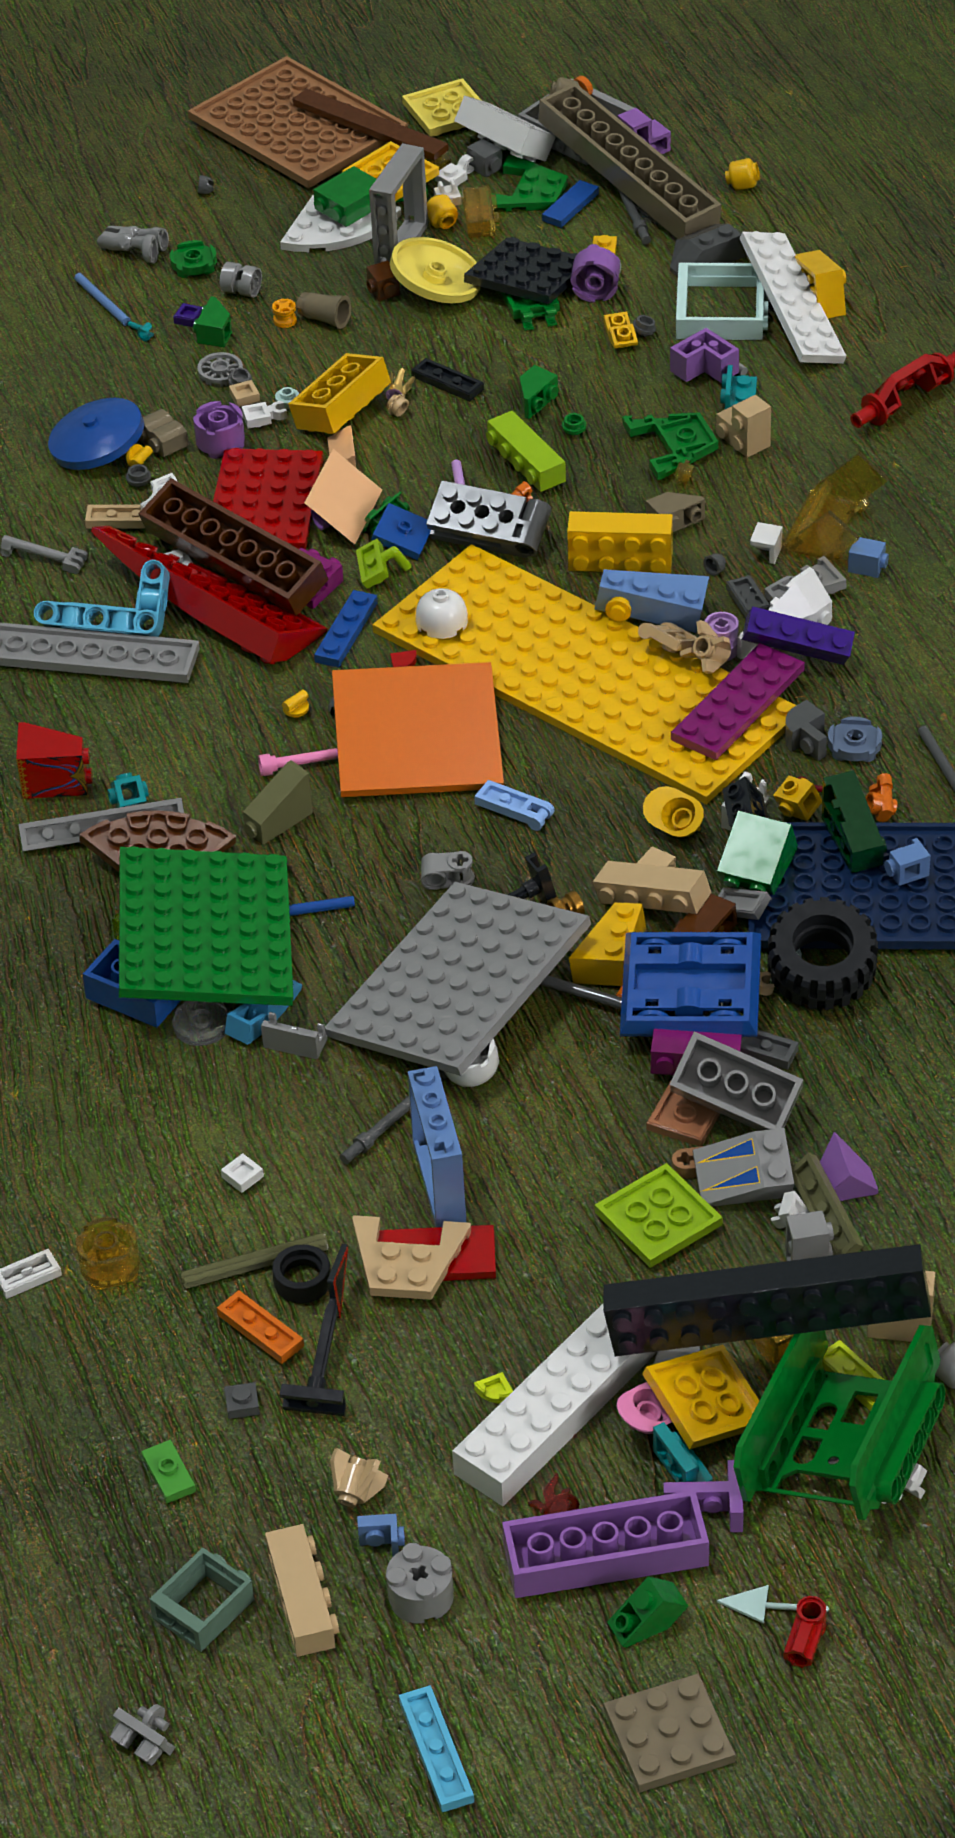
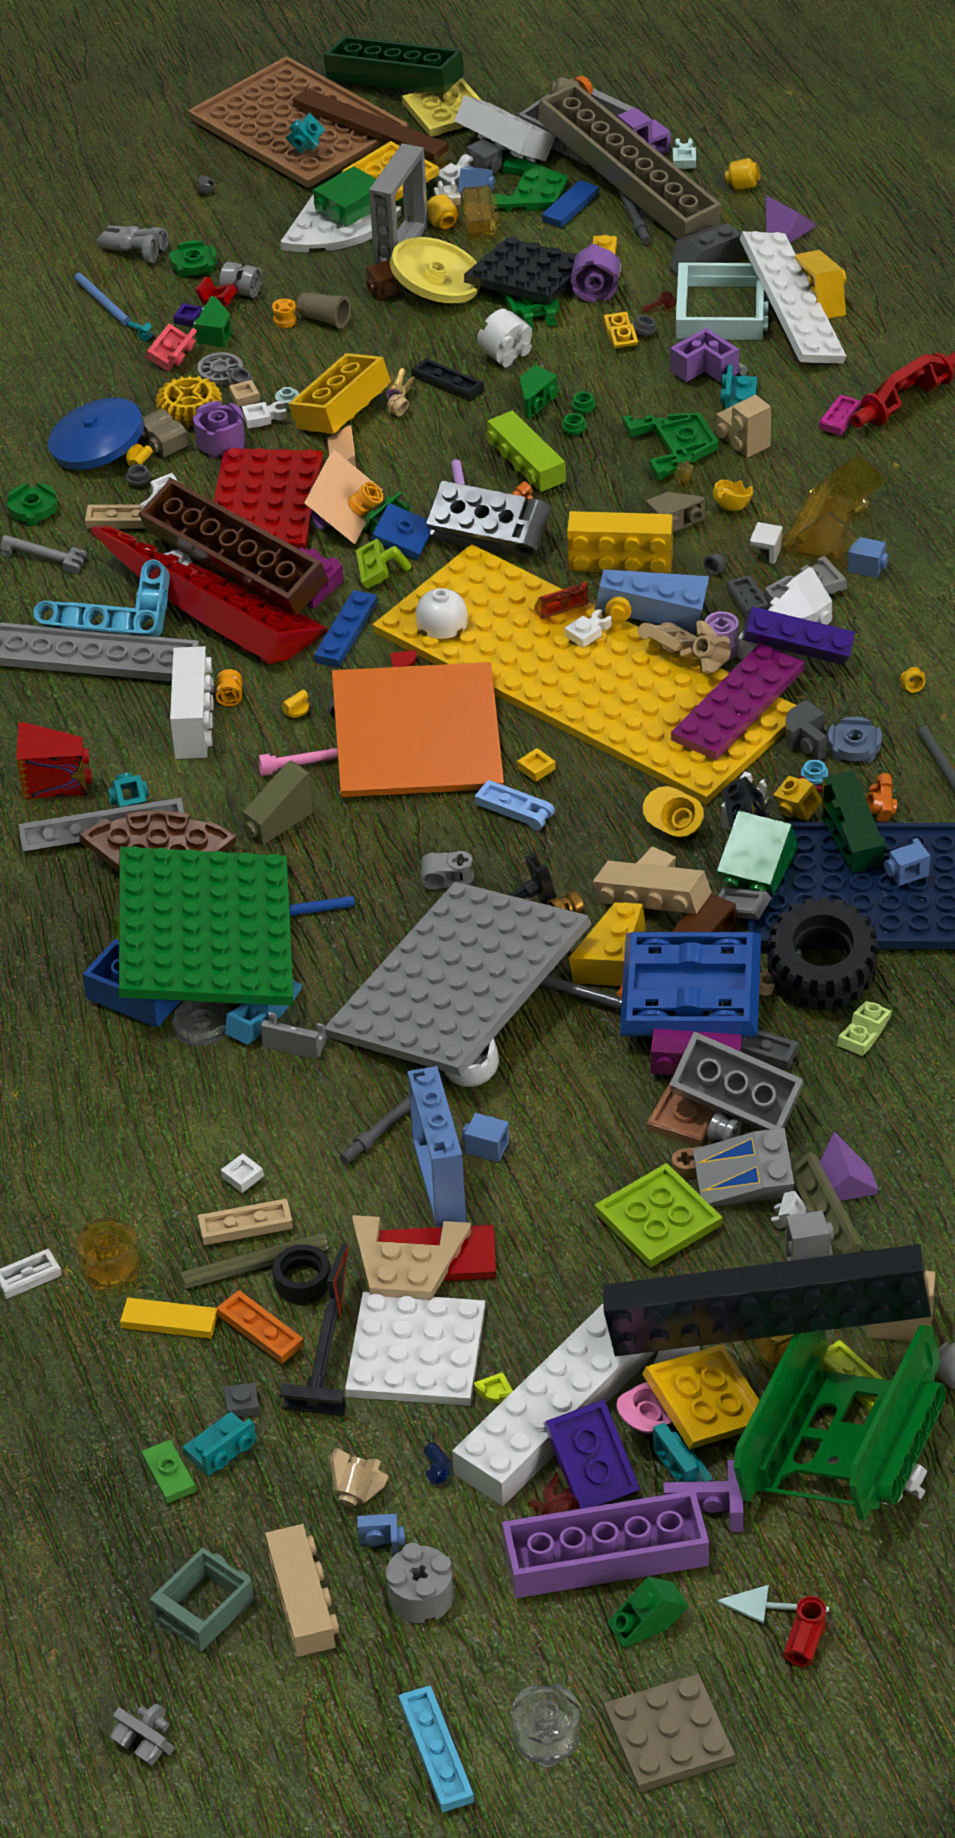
none -> green plate [7,483,58,526]
none -> yellow tile [120,1298,218,1339]
none -> coral bracket [144,323,197,372]
none -> yellow gear [156,375,222,429]
none -> white brick [170,646,214,759]
none -> teal bracket [182,1412,257,1476]
none -> red bracket [195,277,238,307]
none -> tan plate [198,1199,293,1245]
none -> light orange wheel [216,669,243,706]
none -> teal brick [285,113,325,154]
none -> dark green brick [323,36,465,95]
none -> white plate [345,1292,486,1406]
none -> light orange wheel [348,482,383,516]
none -> clear blue arm [423,1442,452,1485]
none -> medium blue brick [458,166,495,195]
none -> medium blue brick [462,1113,509,1163]
none -> white brick [477,309,532,367]
none -> clear brick [512,1683,581,1767]
none -> yellow plate [517,748,556,782]
none -> clear red slope [534,582,589,619]
none -> dark purple plate [543,1400,640,1509]
none -> white plate [564,609,612,648]
none -> green plate [571,391,596,414]
none -> clear red hand [642,291,677,312]
none -> light aqua plate [673,138,696,170]
none -> light grey wheel [707,1112,742,1141]
none -> yellow hair [713,480,753,512]
none -> medium lavender slope [766,195,815,242]
none -> medium azure plate [801,760,828,785]
none -> dark pink plate [819,395,862,436]
none -> yellowish green slope [837,1001,892,1056]
none -> yellow plate [900,667,925,693]

